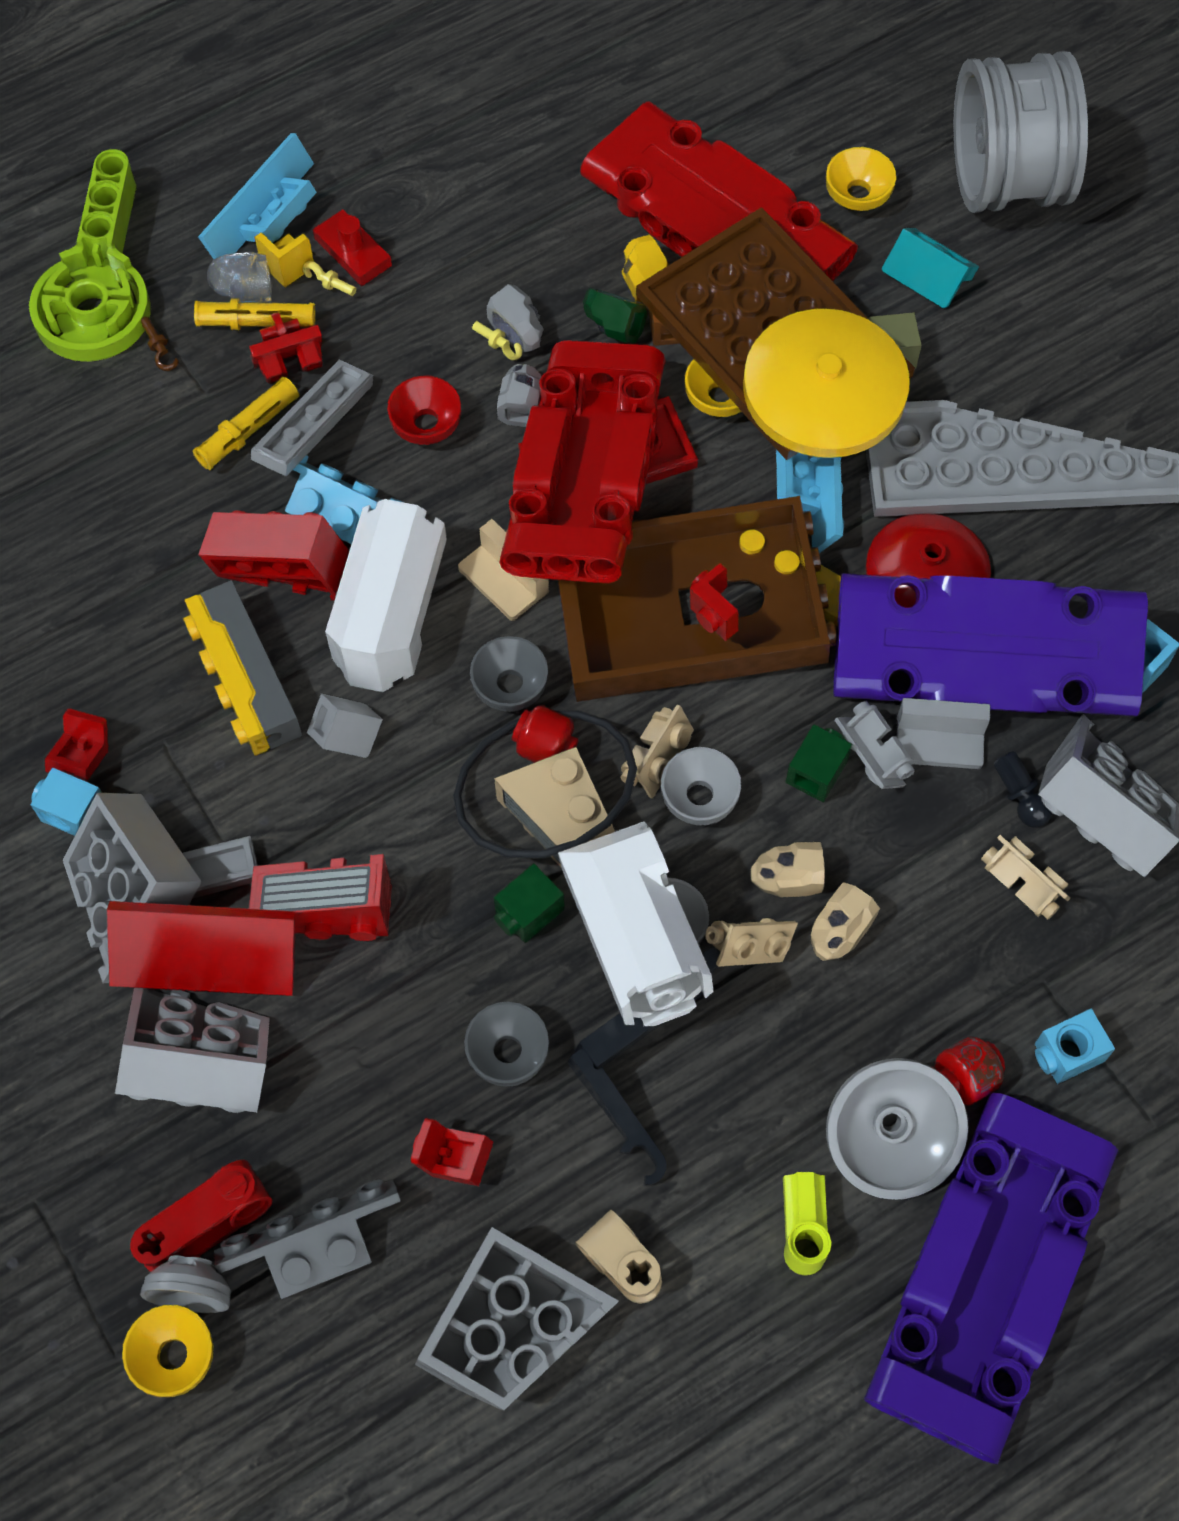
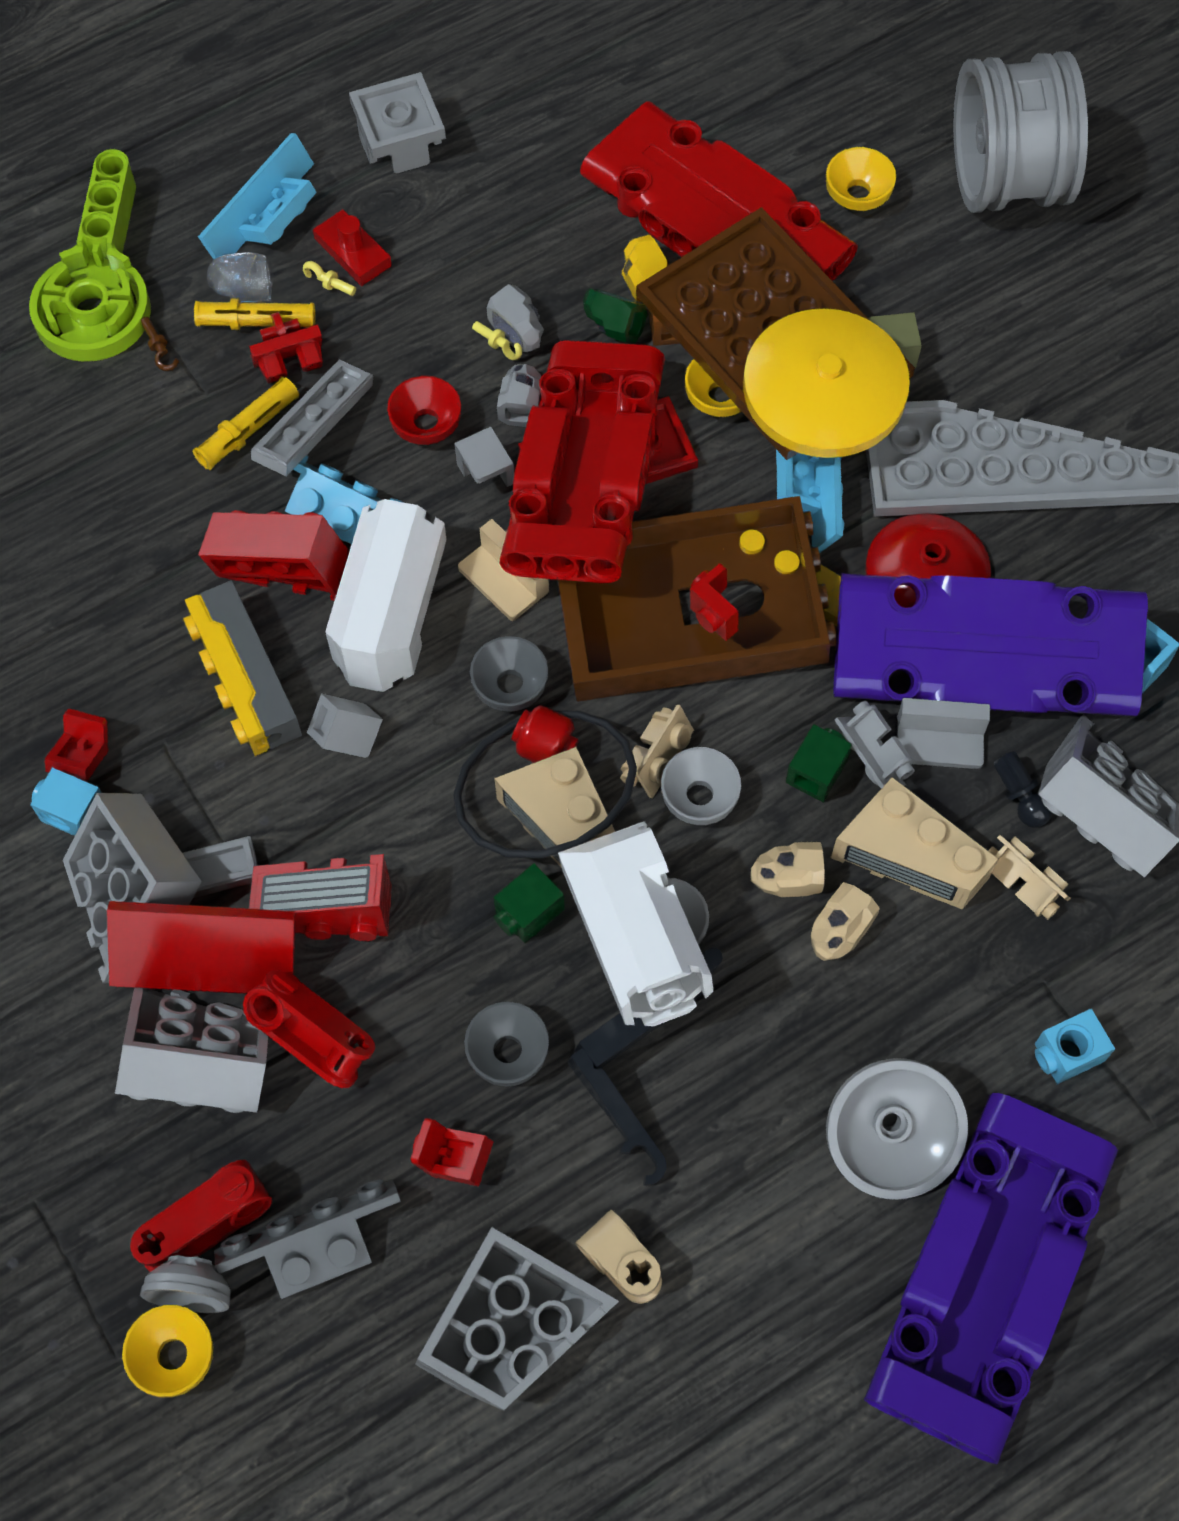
yellow panel [254,232,314,287] -> none
tan hinge [705,918,798,967] -> none
neon yellow piece [783,1172,831,1276] -> none
teal panel [882,228,979,308] -> none
red head [935,1036,1005,1106] -> none
none -> red piece [243,970,375,1088]
none -> light grey panel [349,72,446,173]
none -> light grey panel [455,427,514,487]
none -> tan wedge [831,777,998,909]

